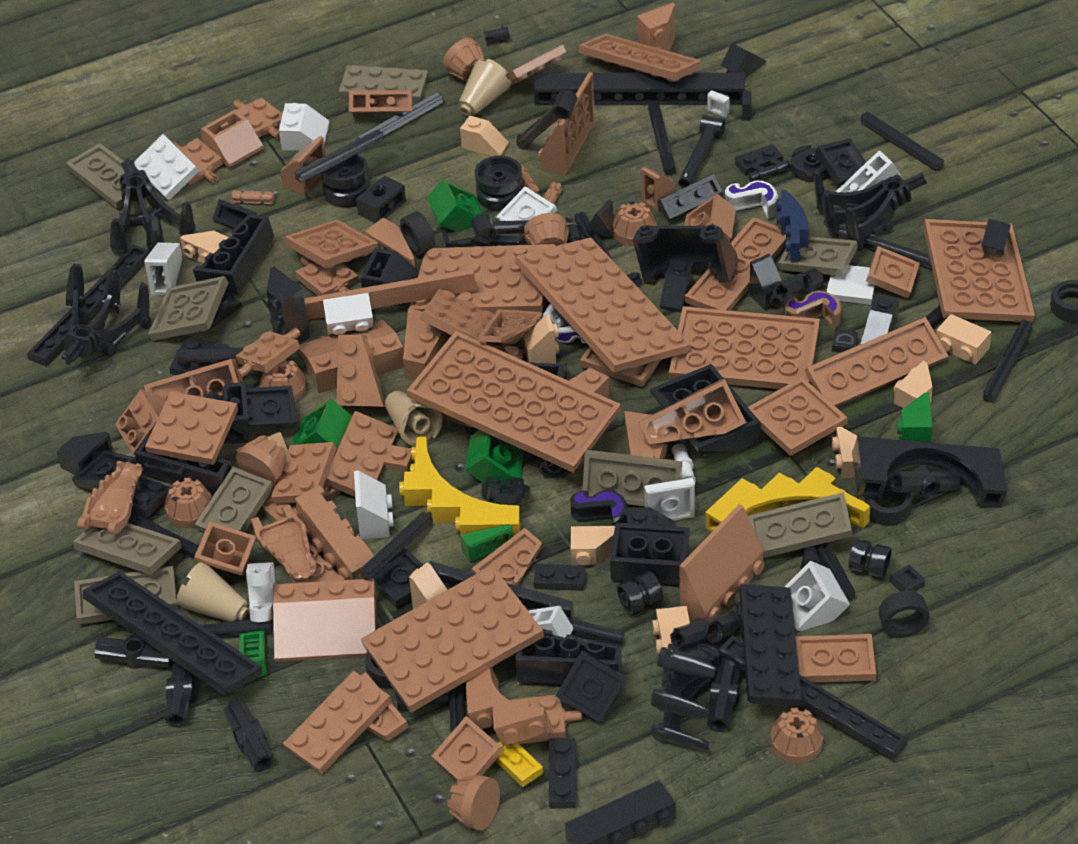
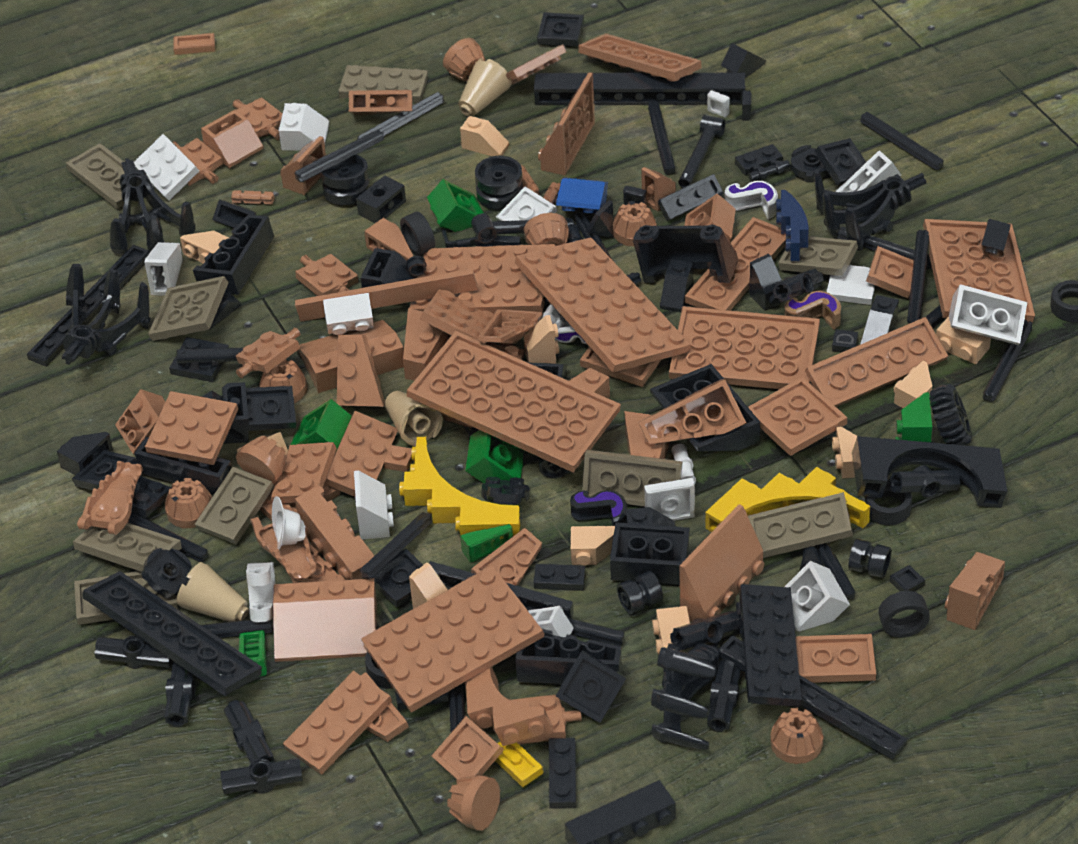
nougat wedge [144,358,244,402] -> none
nougat slope [194,521,256,575] -> none
black slope [267,266,310,345] -> none
nougat plate [284,220,378,268] -> none
black pin [483,25,510,44] -> none
black piece [516,90,578,148] -> none
nougat slope [637,3,675,52] -> none
none -> black plate [141,548,192,598]
none -> nougat tile [174,33,215,55]
none -> black piece [220,758,303,794]
none -> white piece [272,496,305,550]
none -> black plate [405,256,427,277]
none -> black plate [537,12,584,47]
none -> blue slope [556,178,608,213]
none -> black tile [623,185,647,205]
none -> black axle [907,230,929,324]
none -> black gear [929,384,972,445]
none -> nougat wedge [944,552,1005,630]
none -> white slope [949,284,1027,345]

